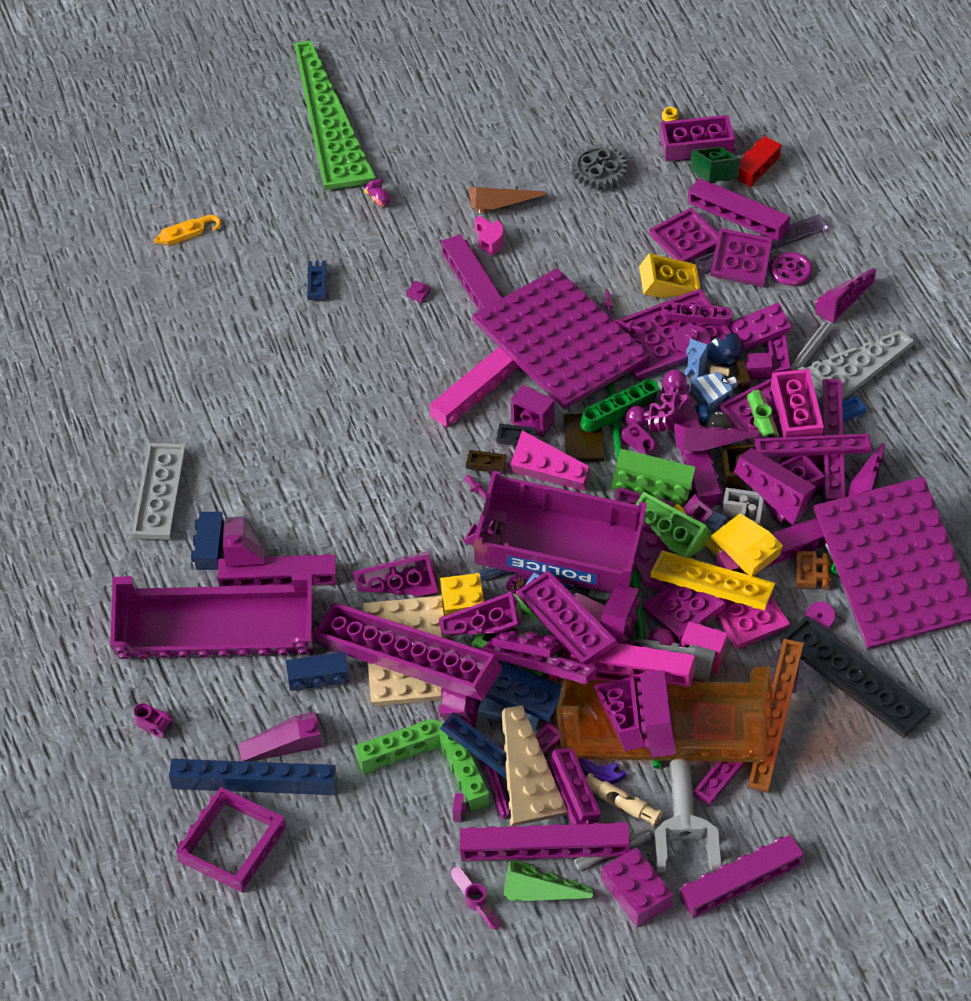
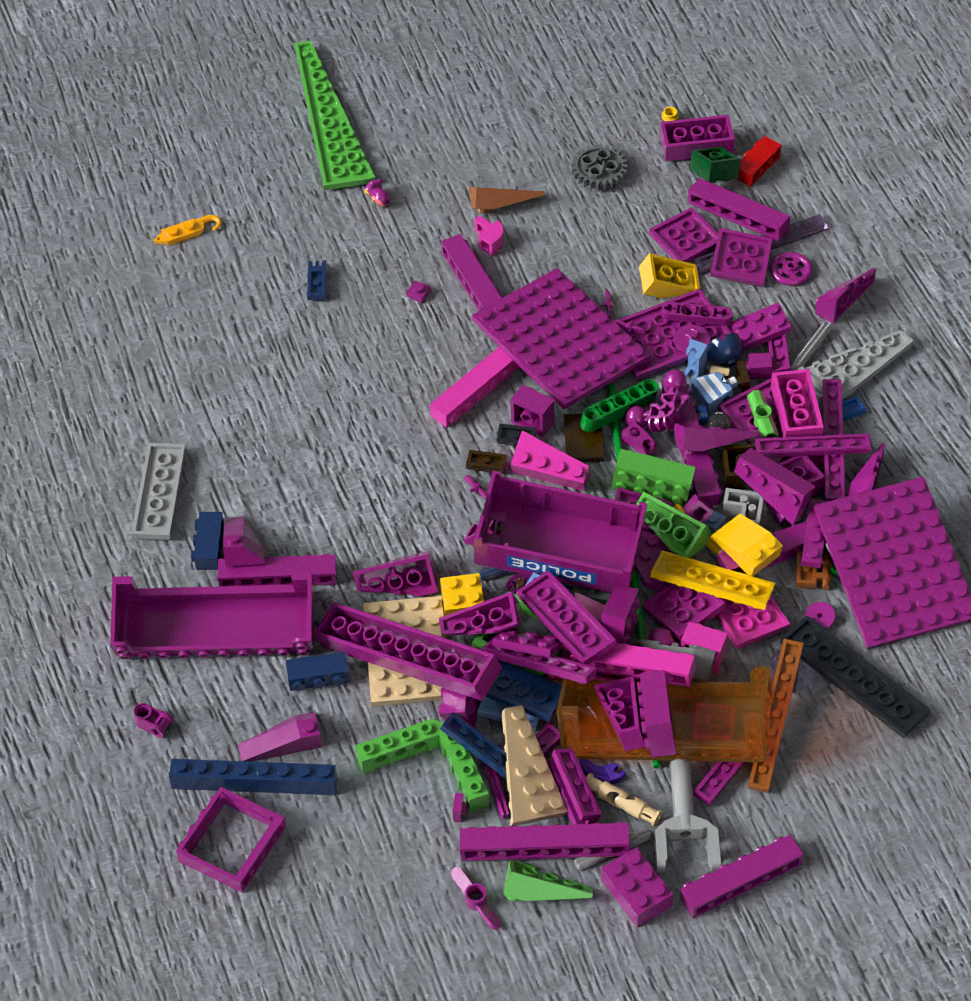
none -> magenta plate [801,499,829,568]

